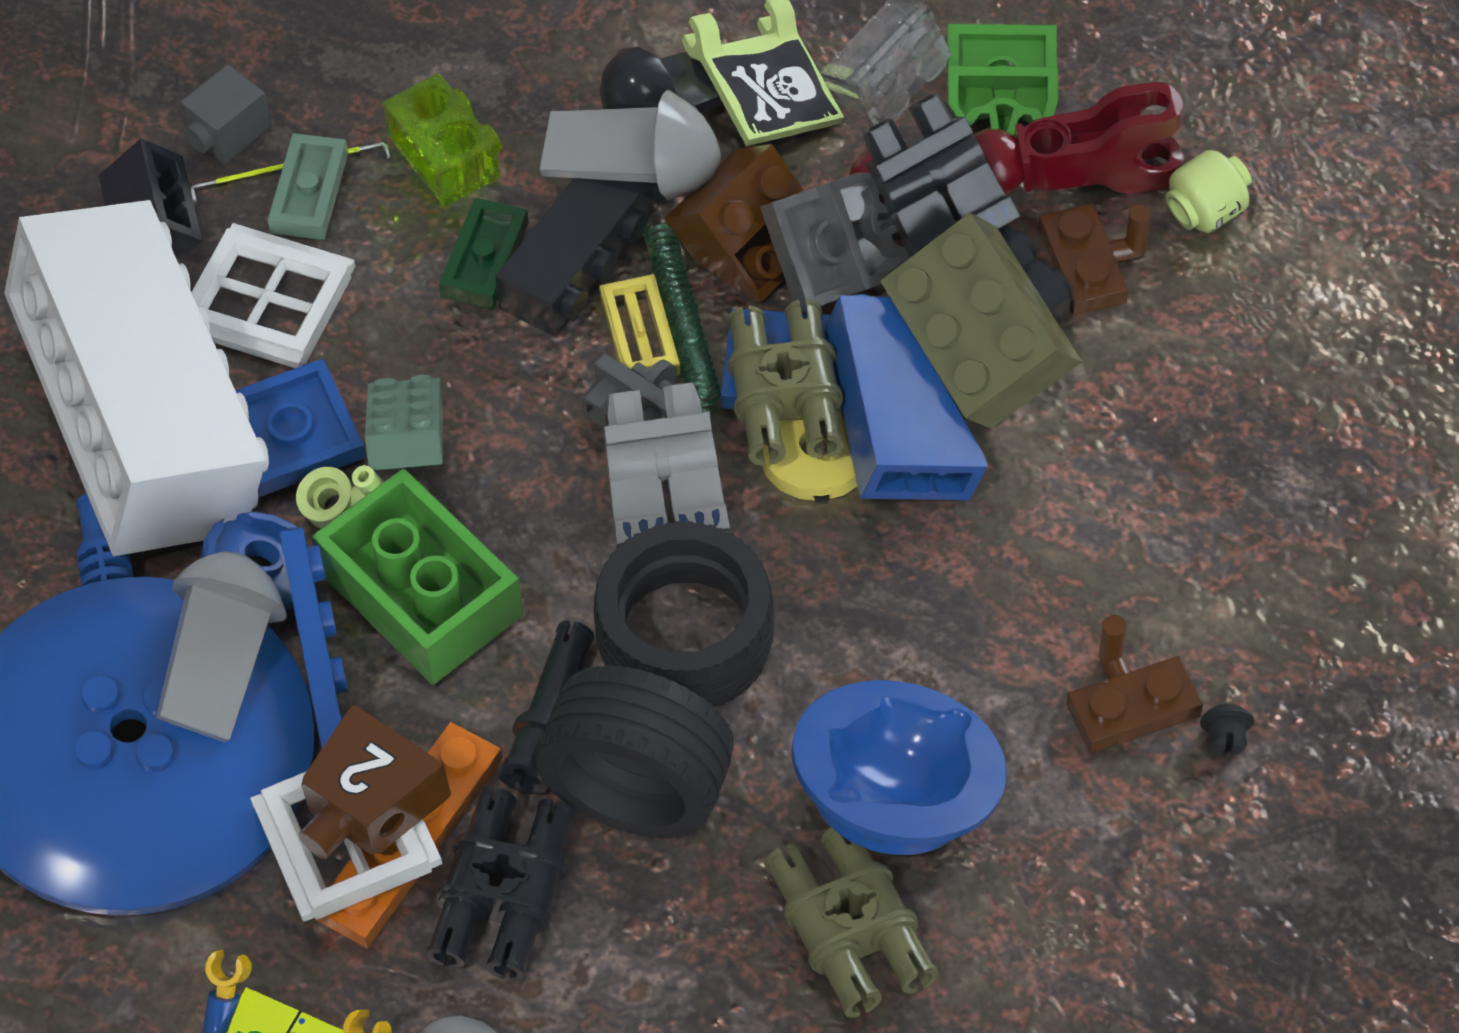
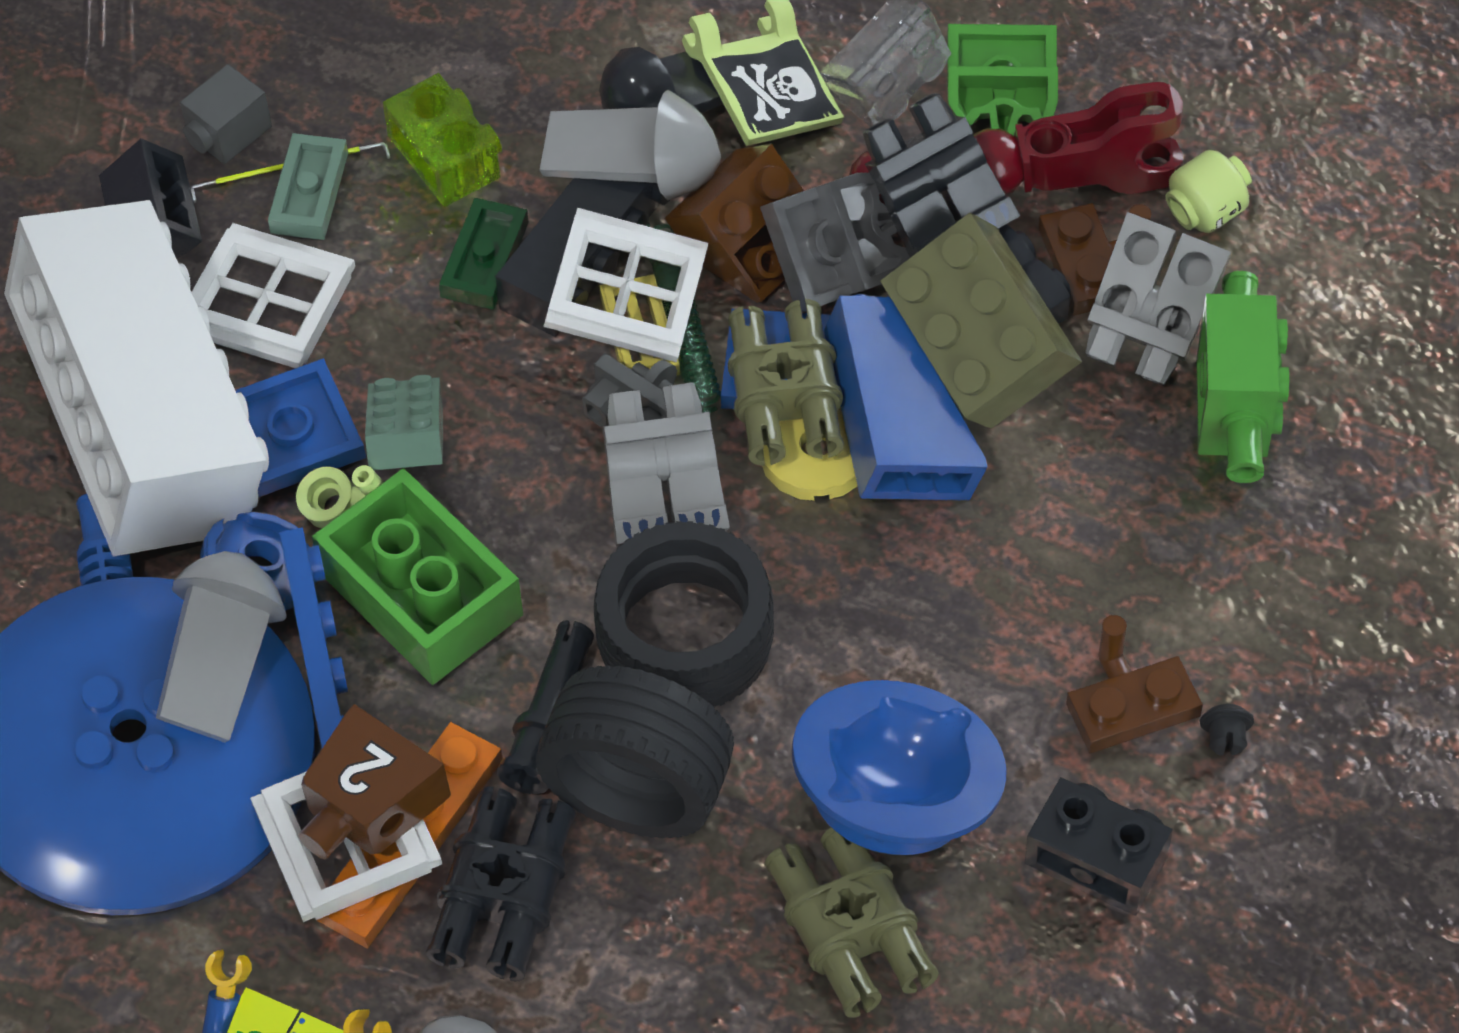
none -> white piece [544,208,708,362]
none -> black brick [1024,777,1173,916]
none -> light grey hips [1086,212,1231,386]
none -> bright green brick [1196,271,1289,483]

